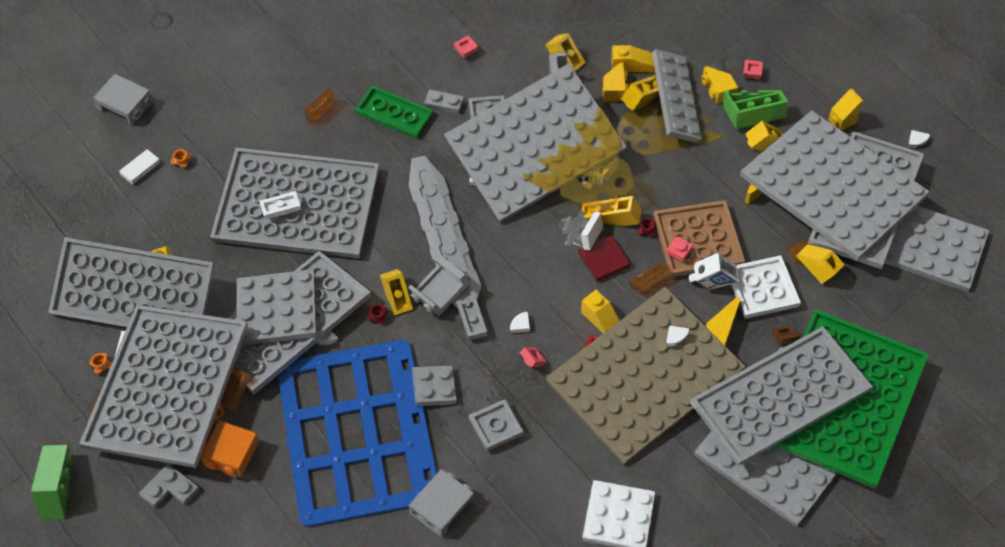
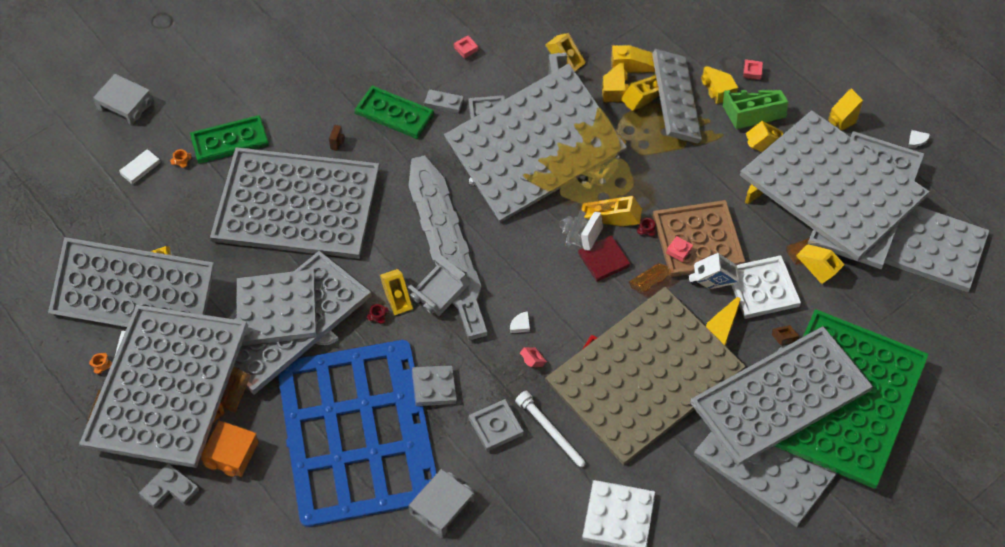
bright green wedge [31,445,74,520] -> none
white plate [259,191,301,220] -> none
clear orange plate [304,88,335,124] -> none
yellow slope [581,290,620,333] -> none
white tile [666,326,689,346] -> none
none -> green tile [190,115,269,164]
none -> reddish brown plate [329,125,345,151]
none -> white piece [515,391,585,467]

